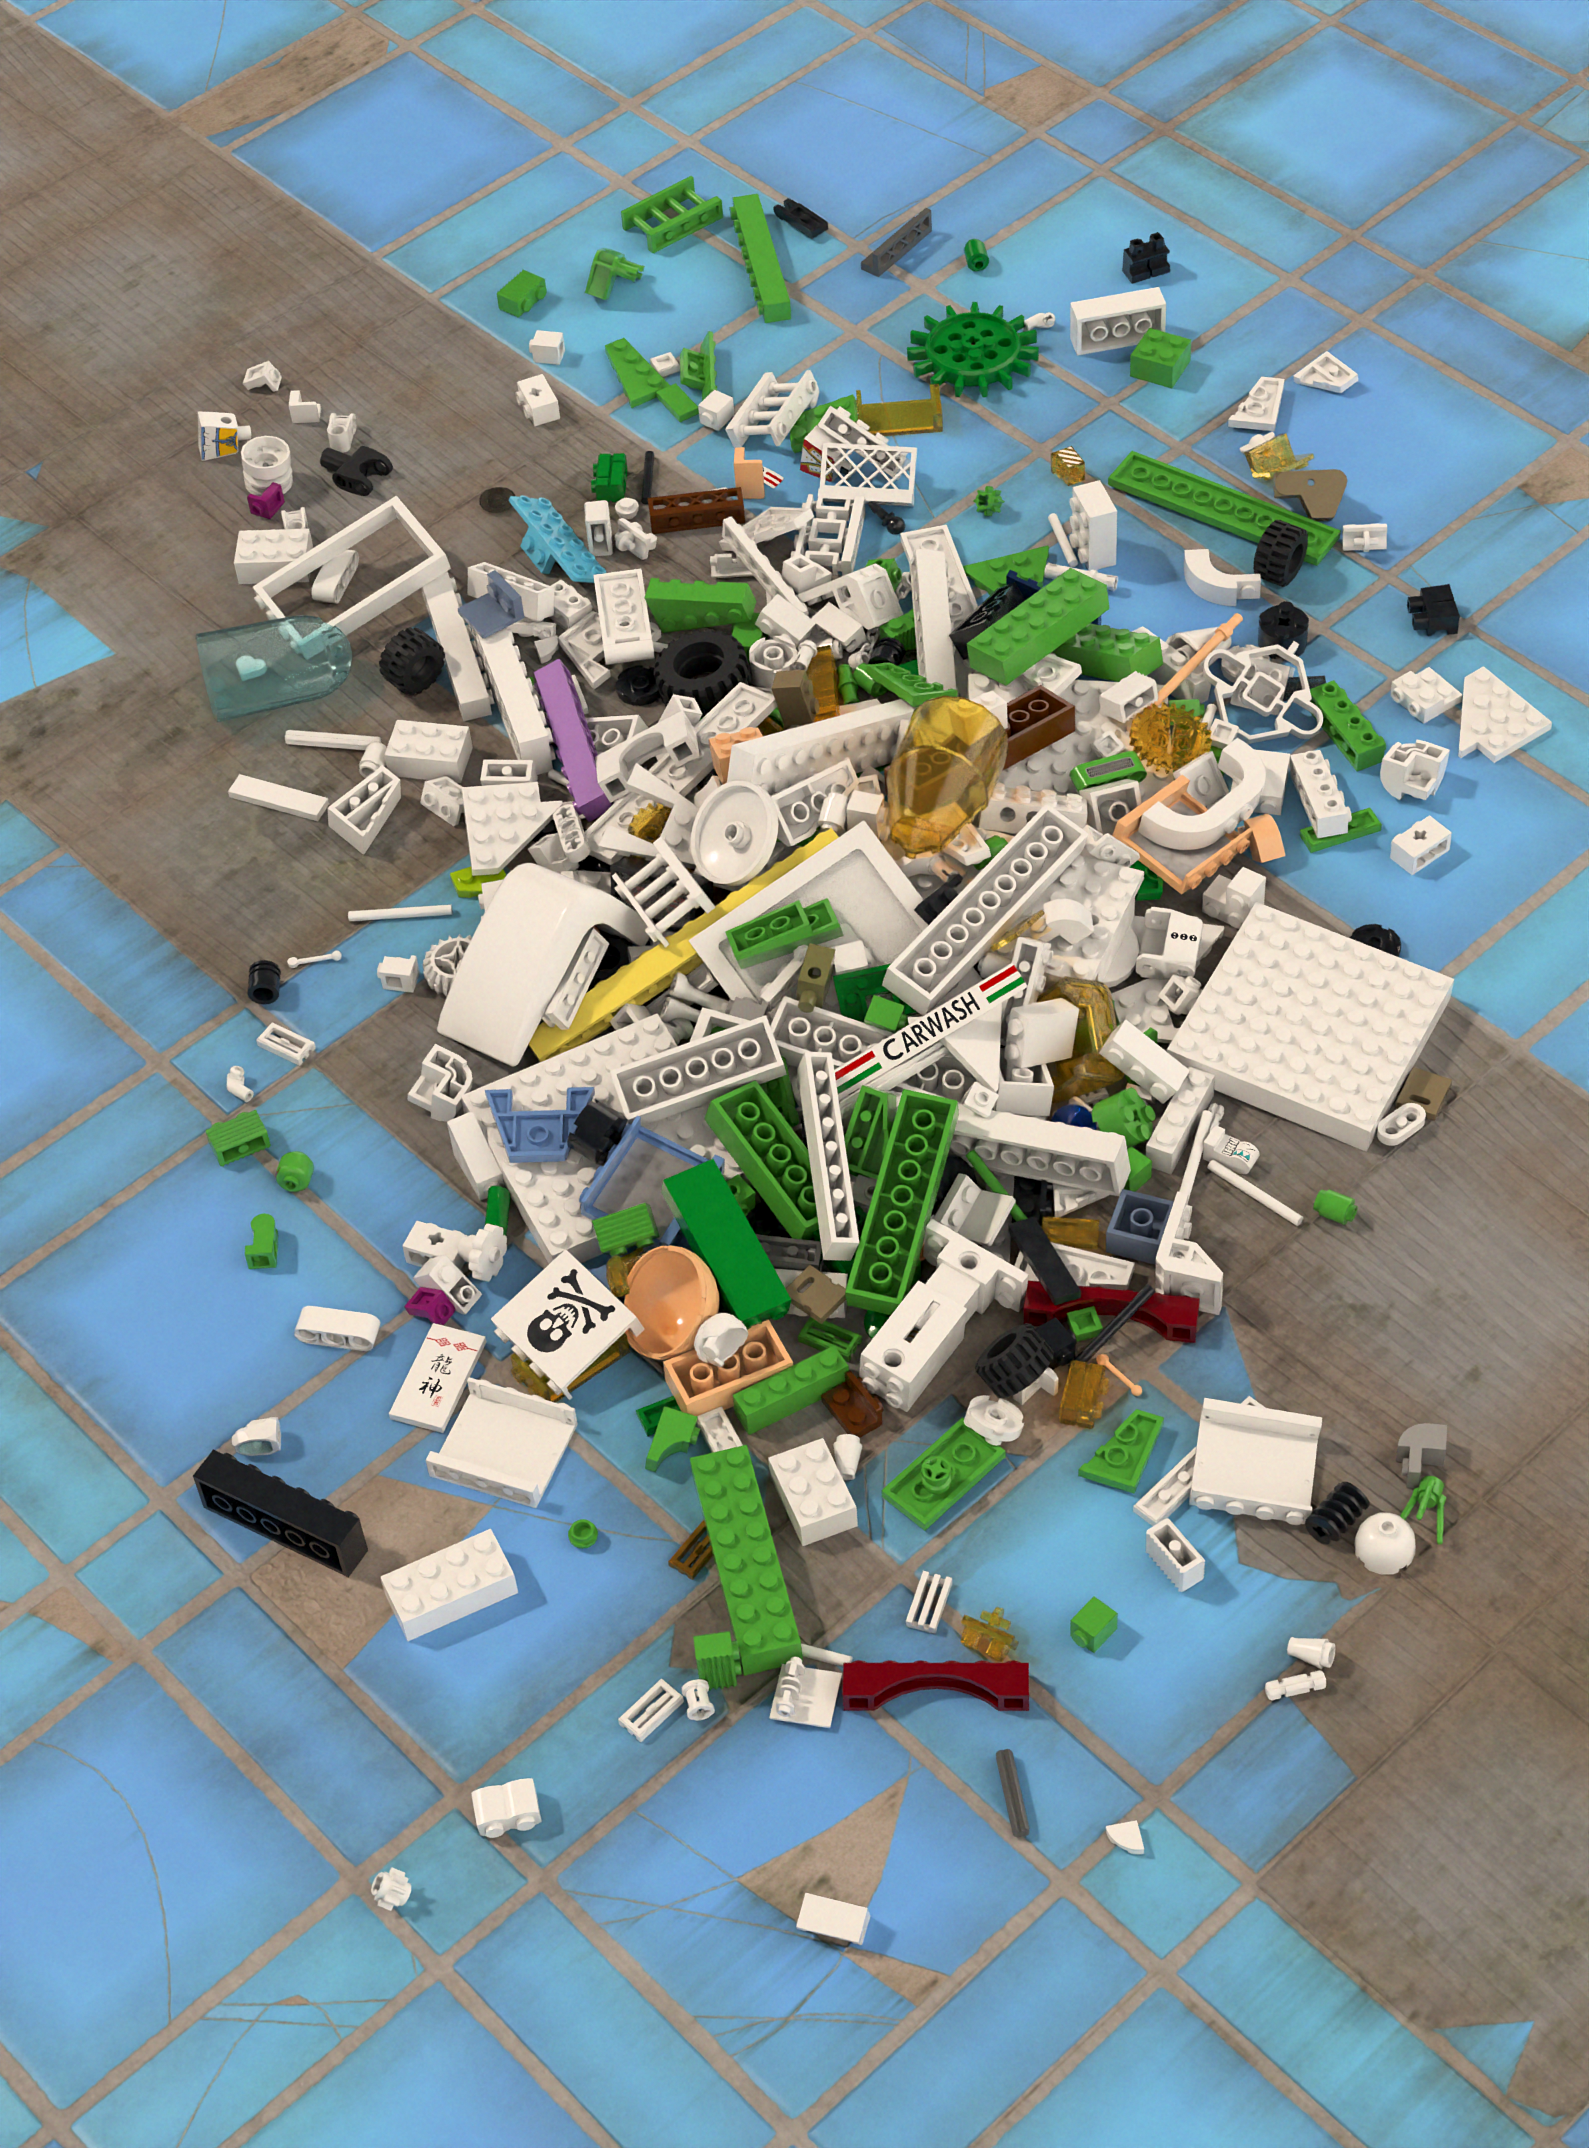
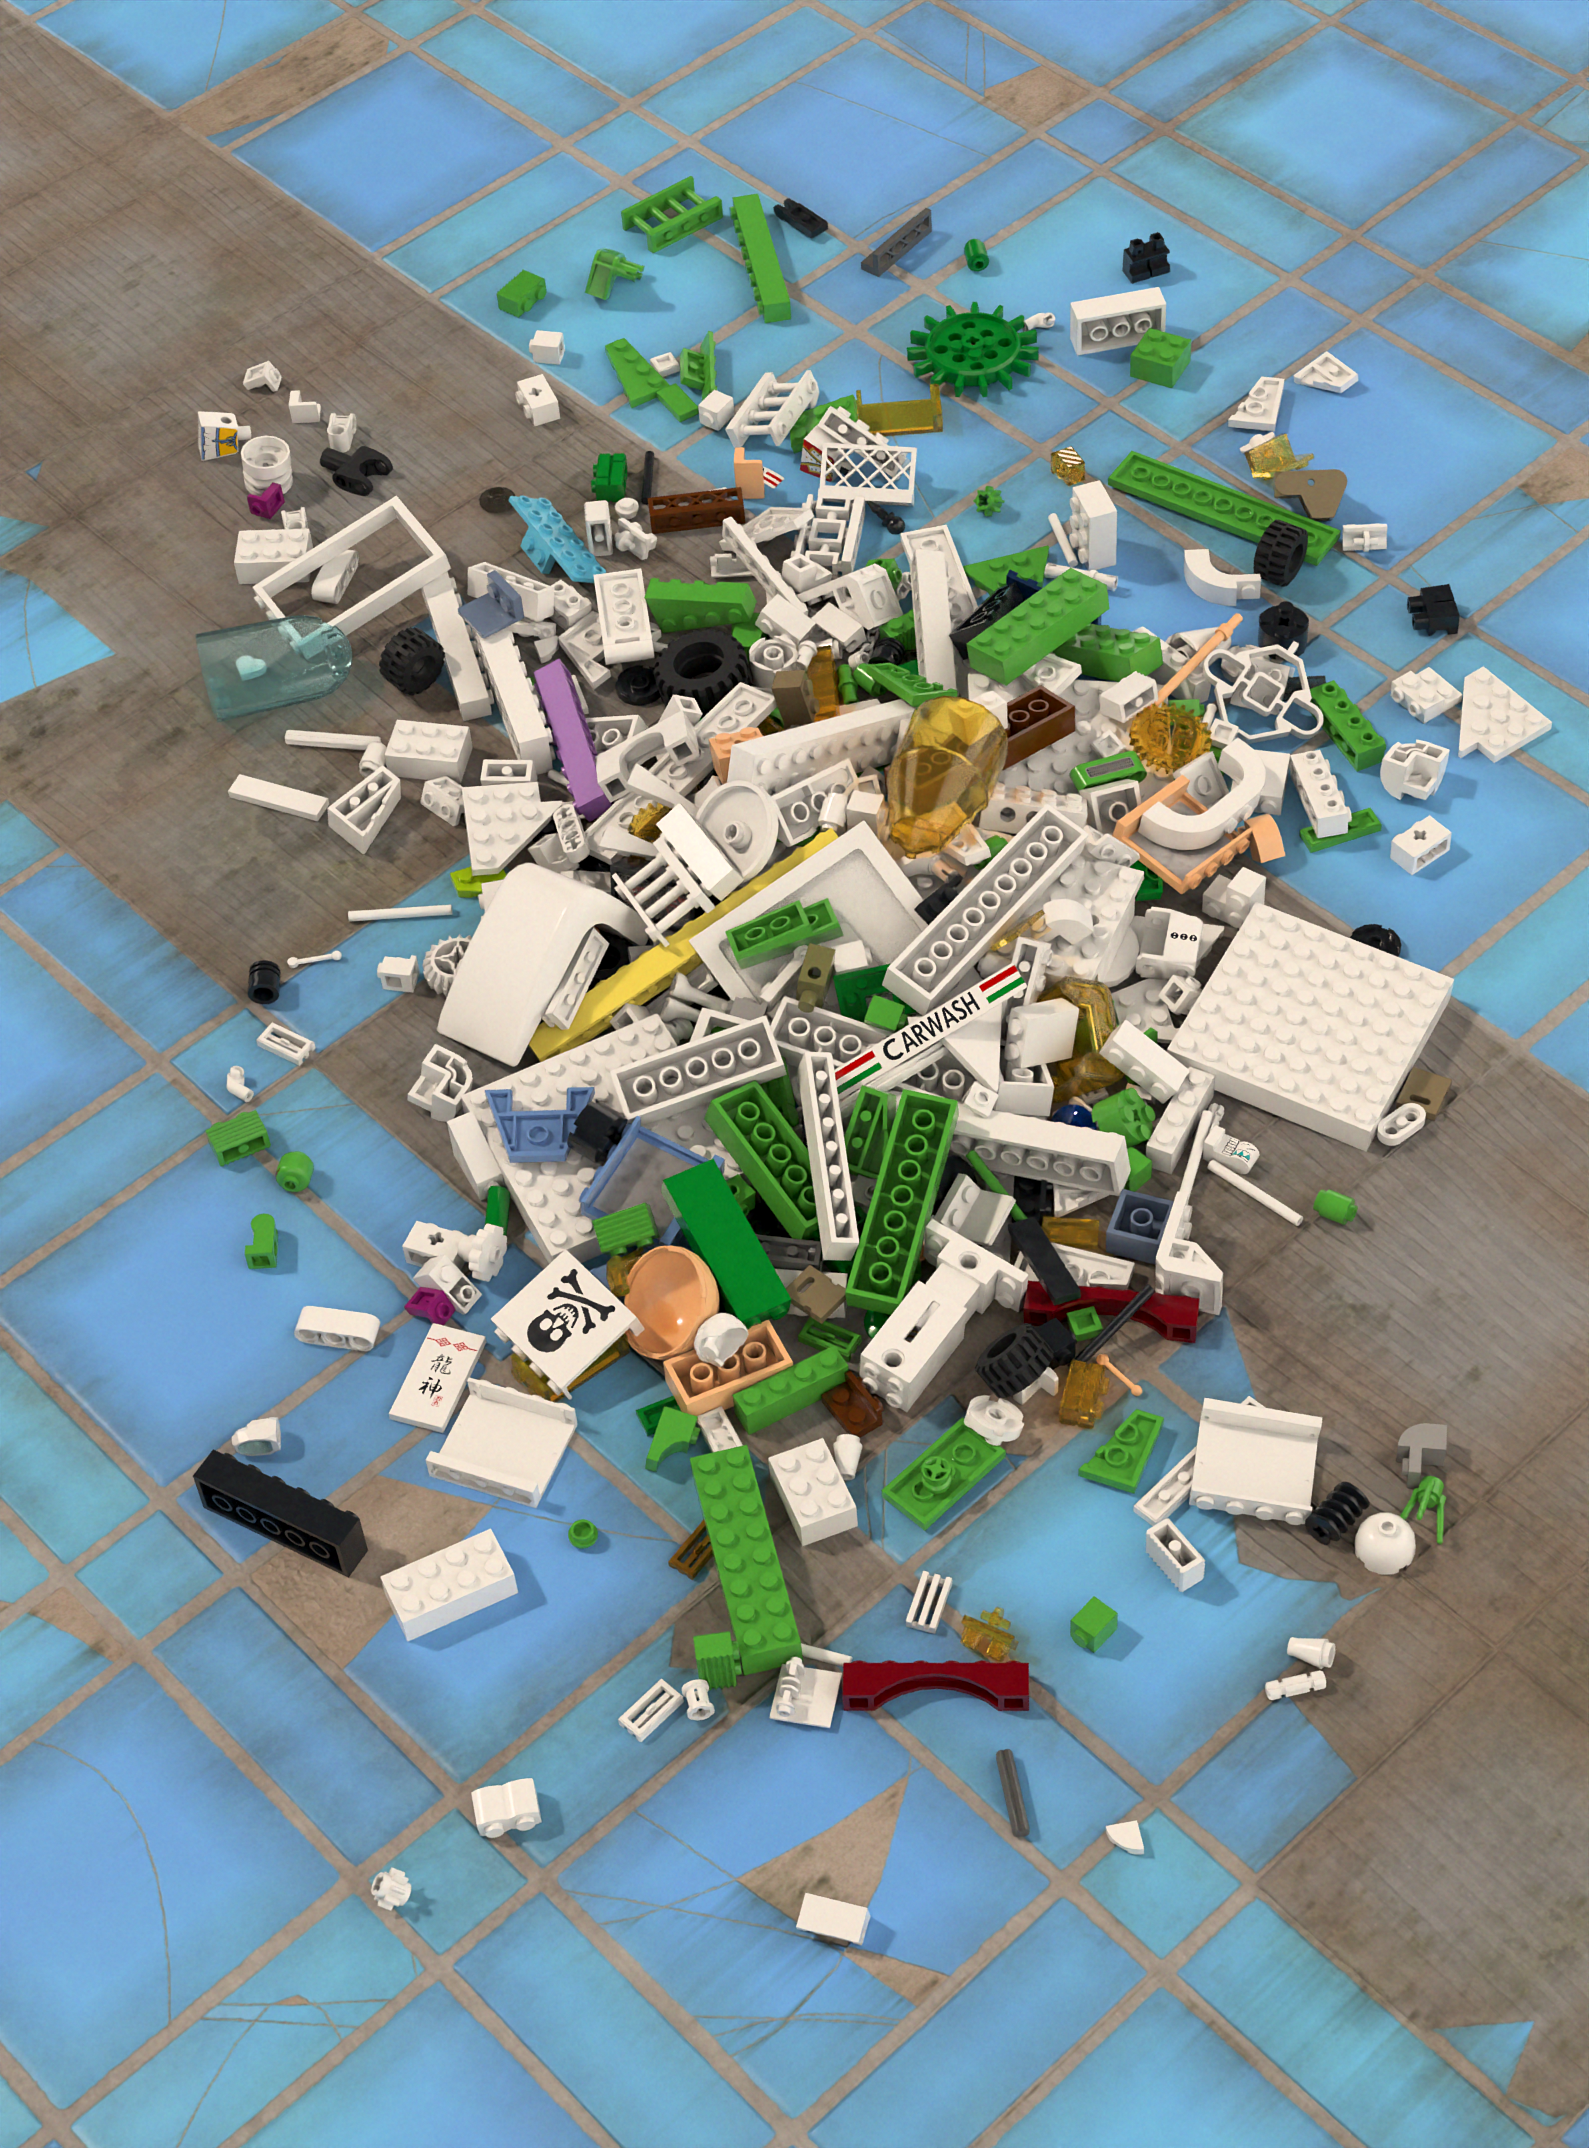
none -> white brick [656,803,744,901]

